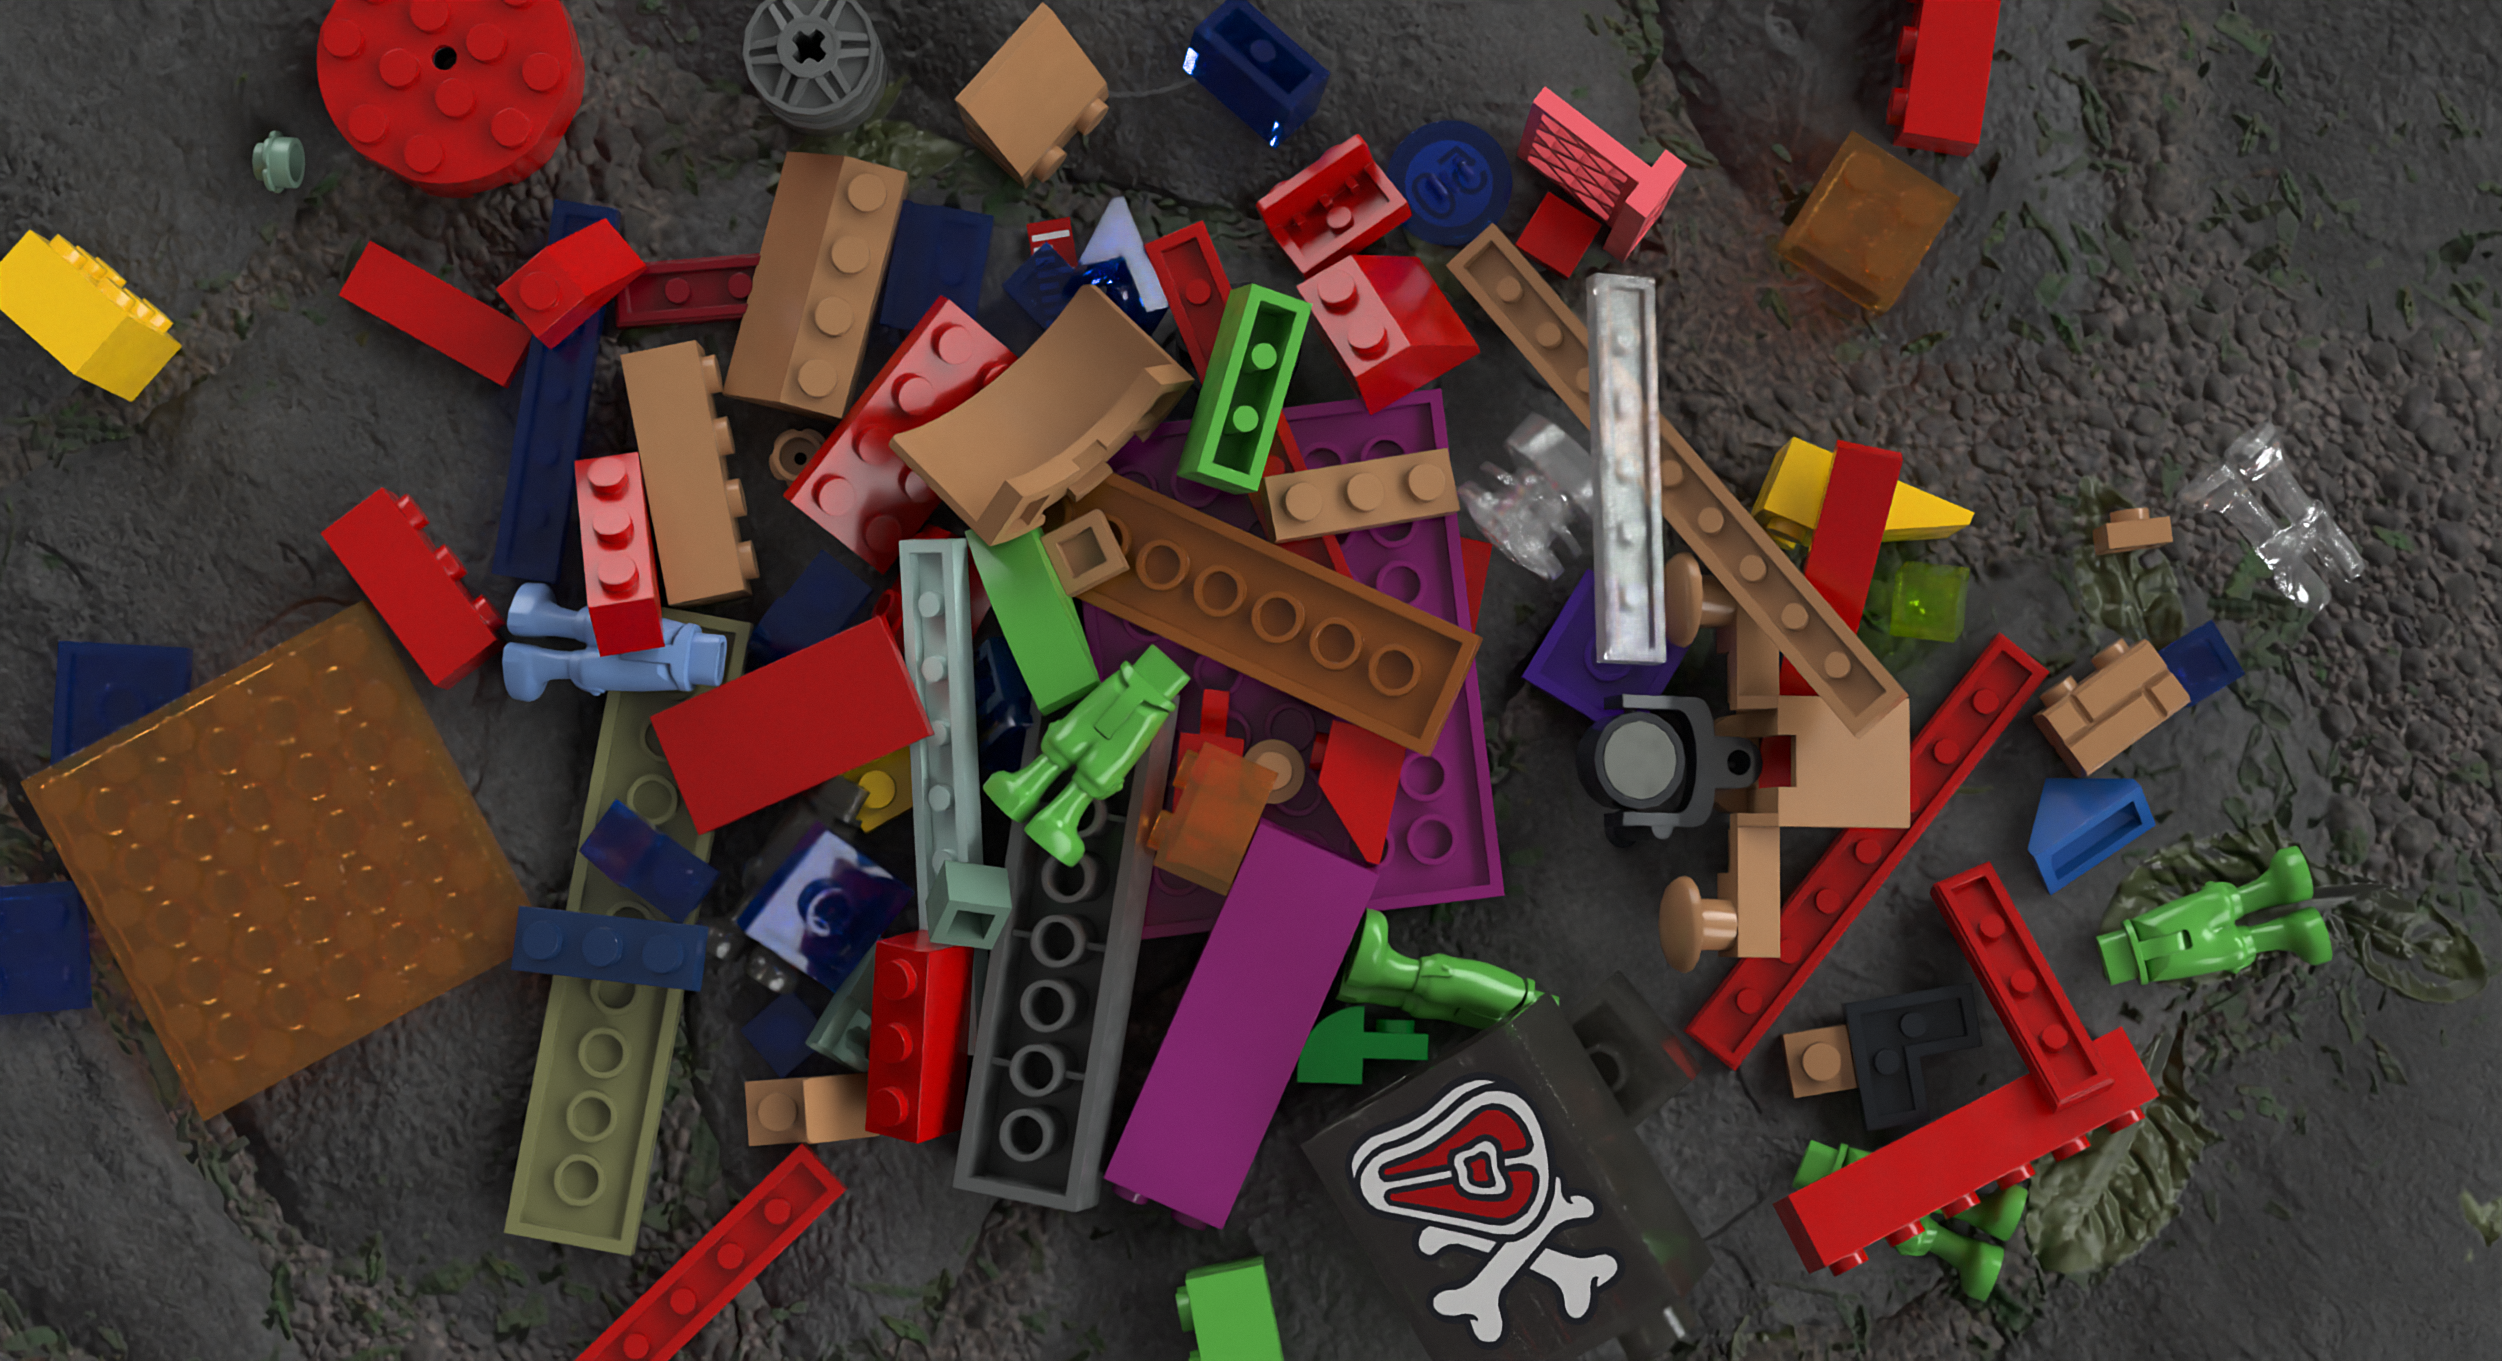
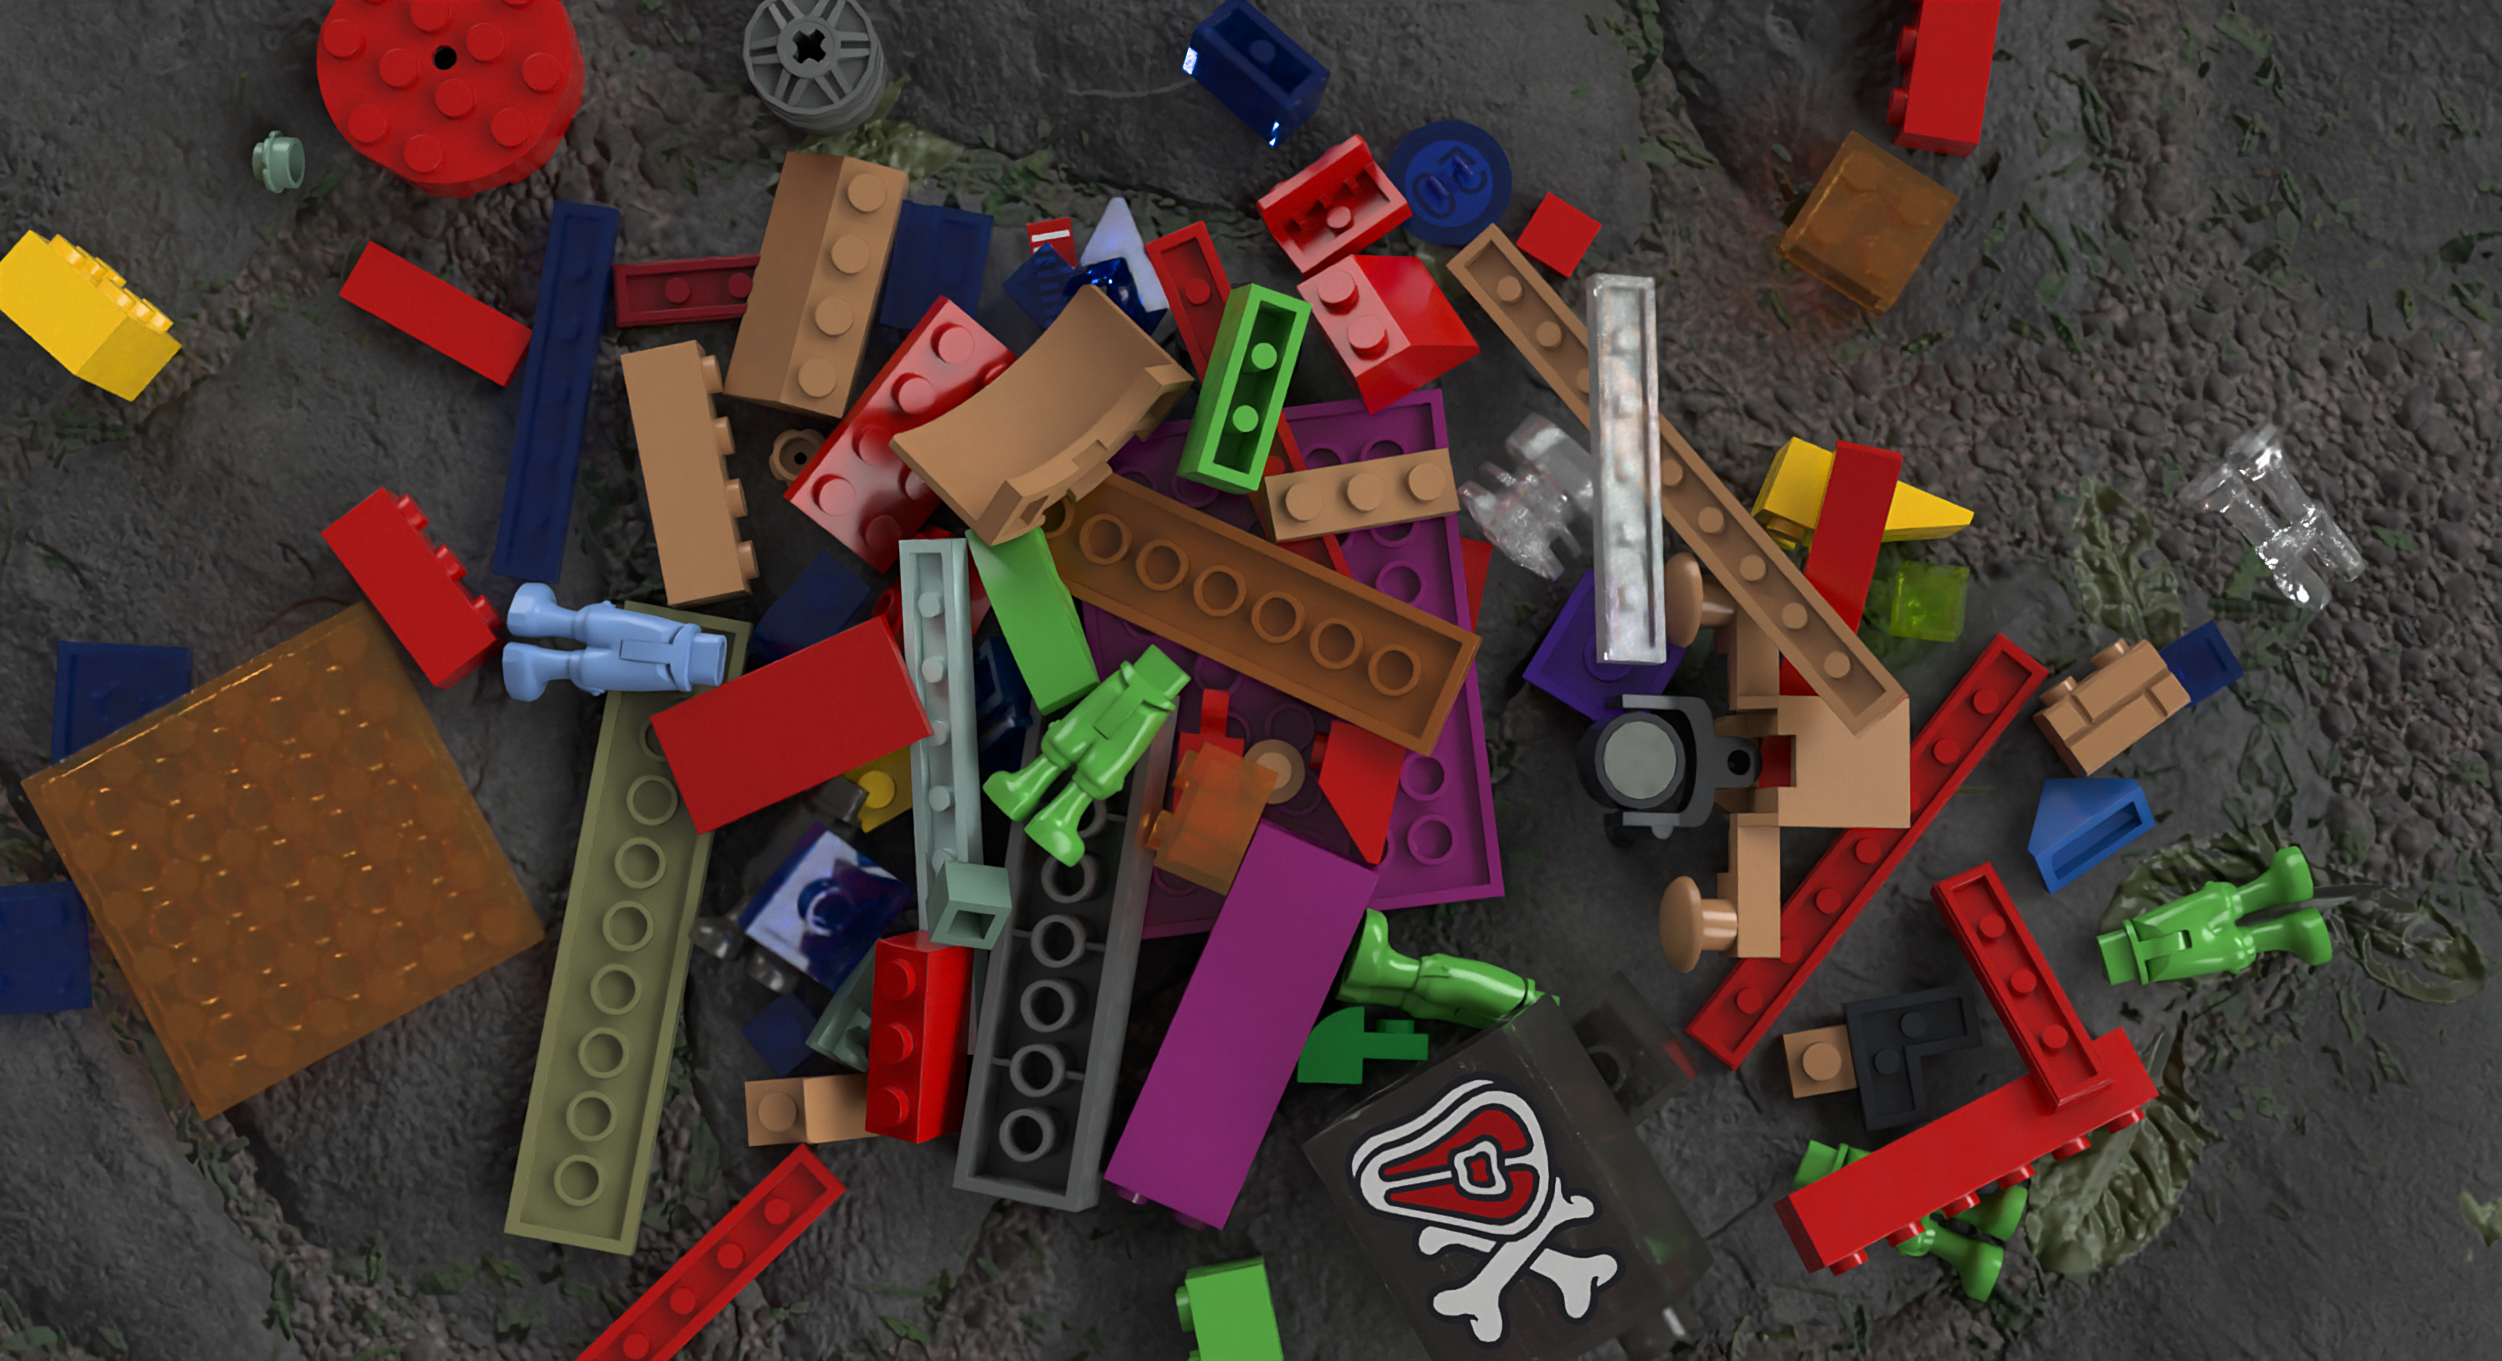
red slope [495,218,648,350] -> none
dark blue plate [511,906,709,991] -> none
brick [574,452,665,657] -> none
clear blue slope [578,798,722,924] -> none
medium nougat slope [955,2,1109,189] -> none
medium nougat plate [1040,509,1130,597] -> none
coral fence [1517,87,1687,264] -> none
medium nougat plate [2092,508,2173,555] -> none

